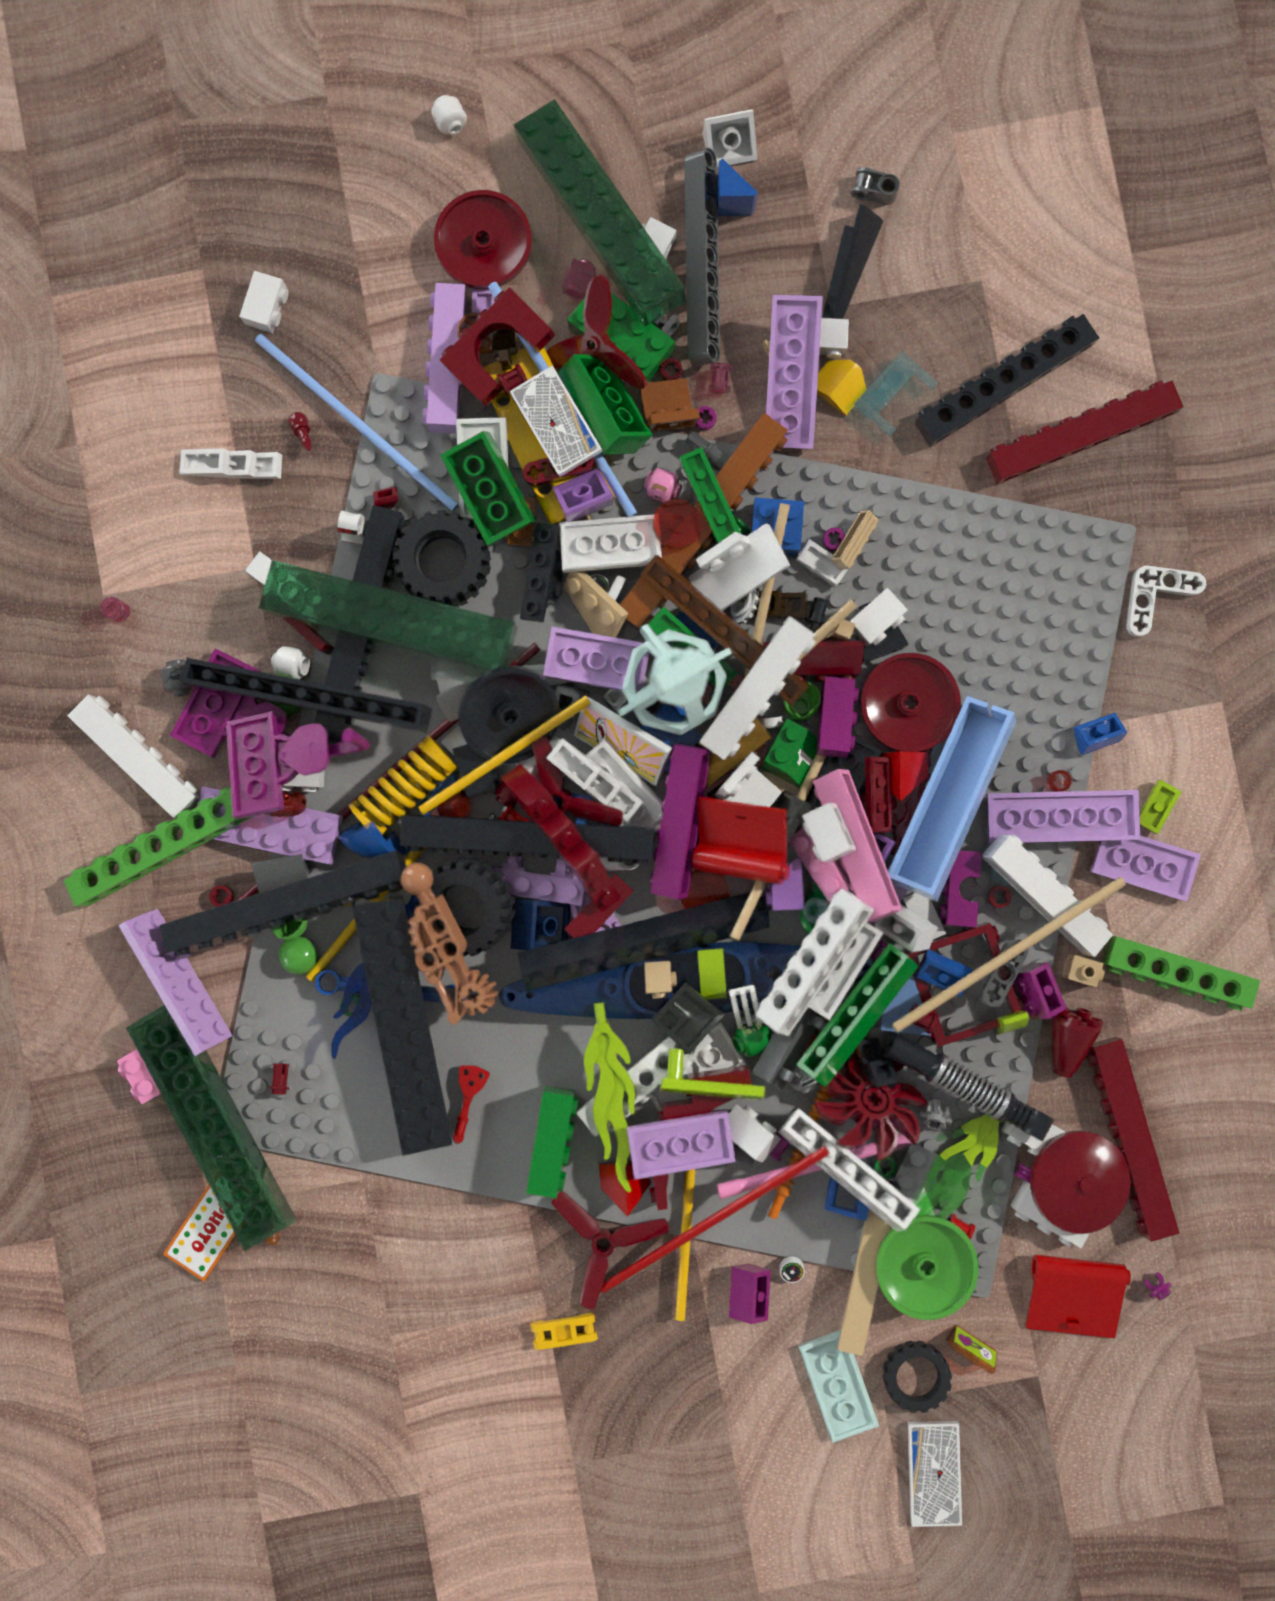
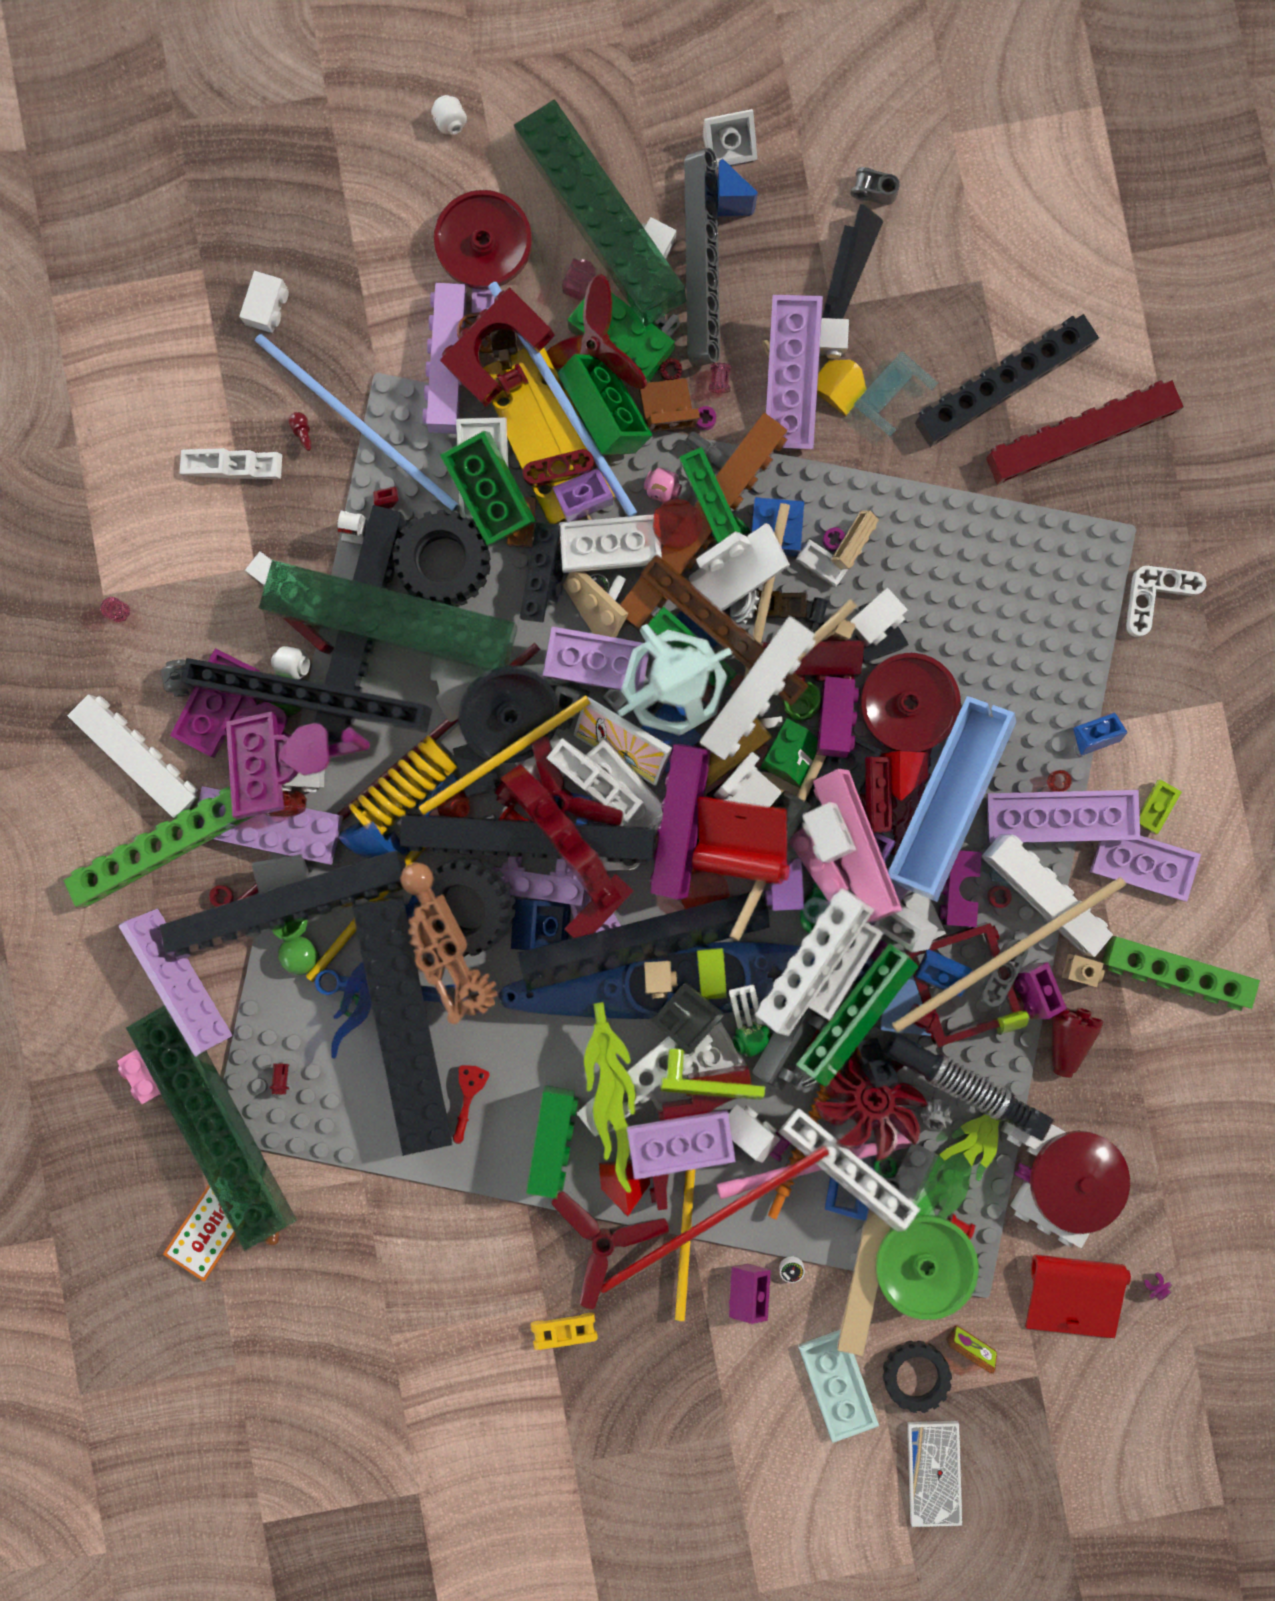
tile [510,366,603,477] -> none
dark red brick [1087,1037,1180,1242] -> none

